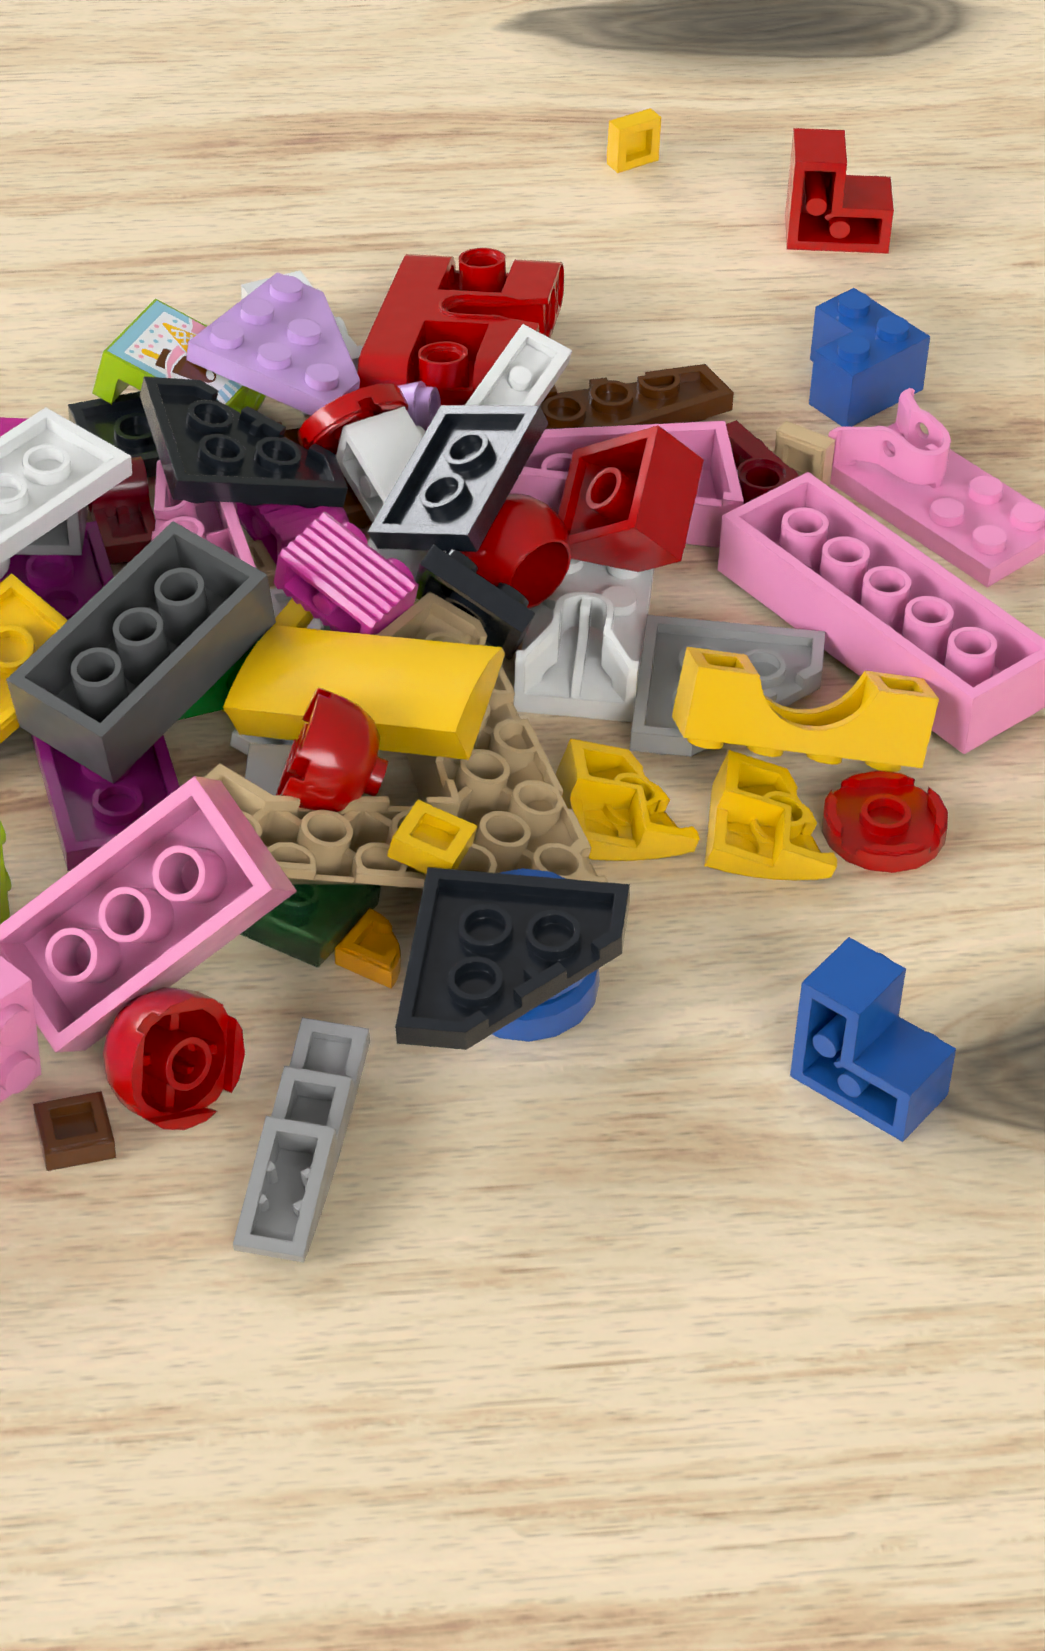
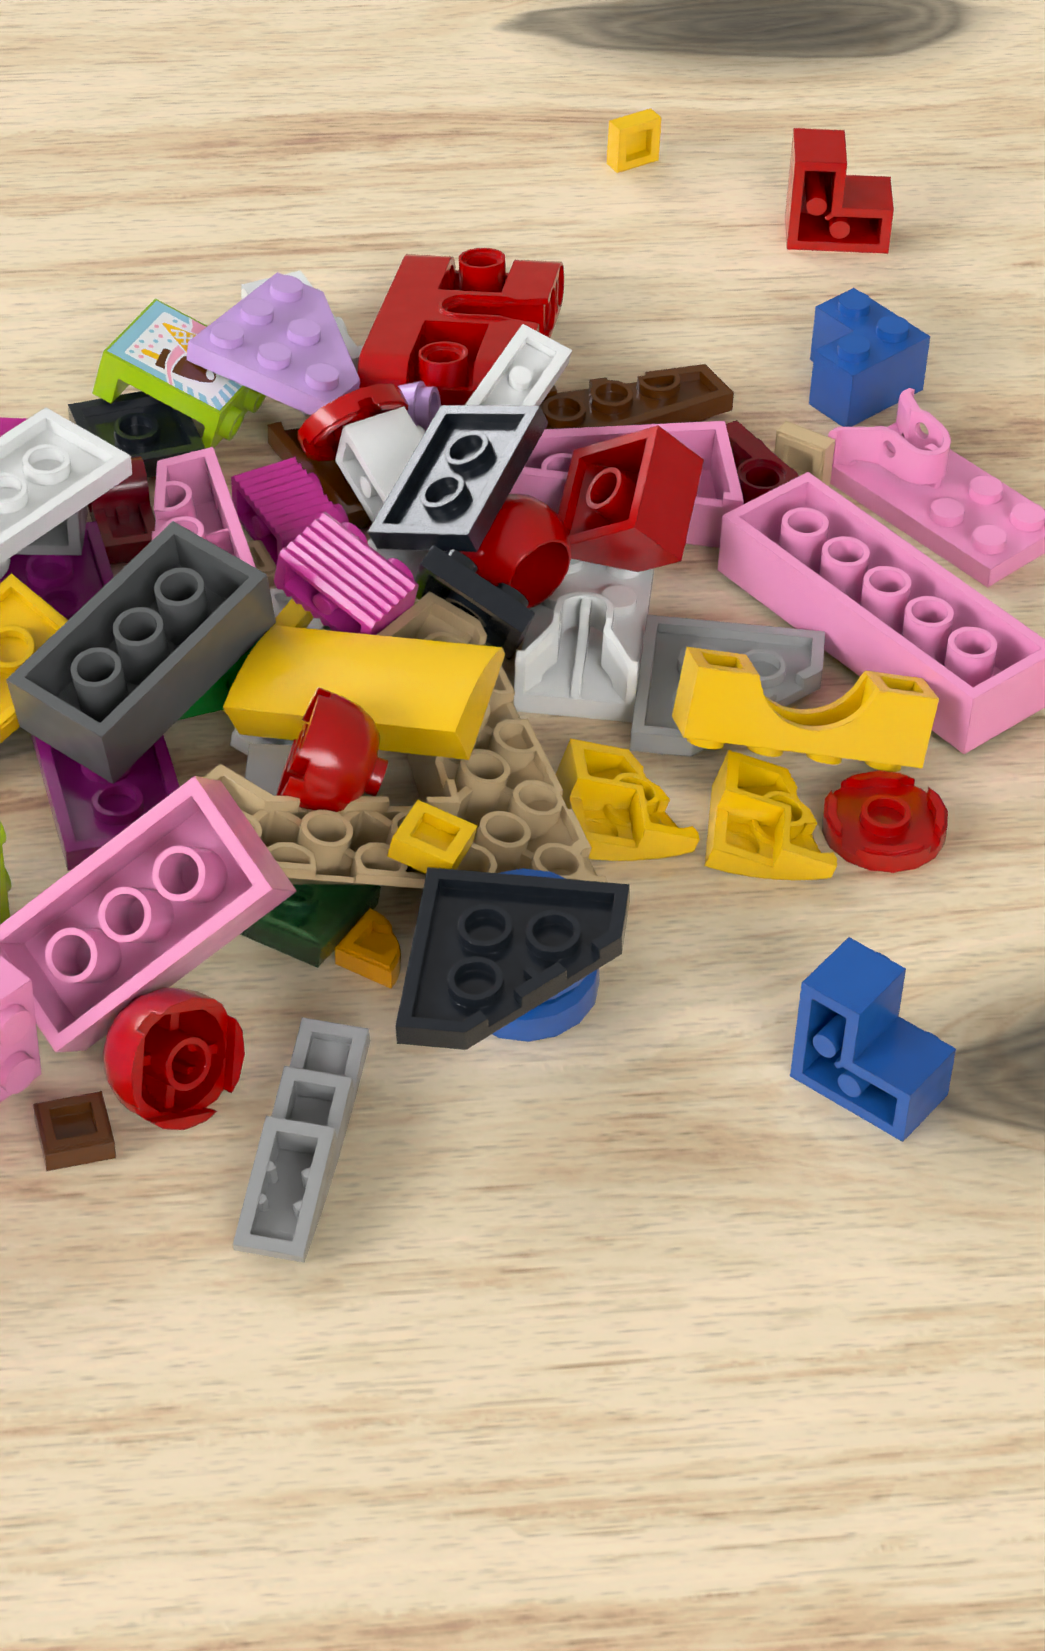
black plate [140,377,348,508] -> none

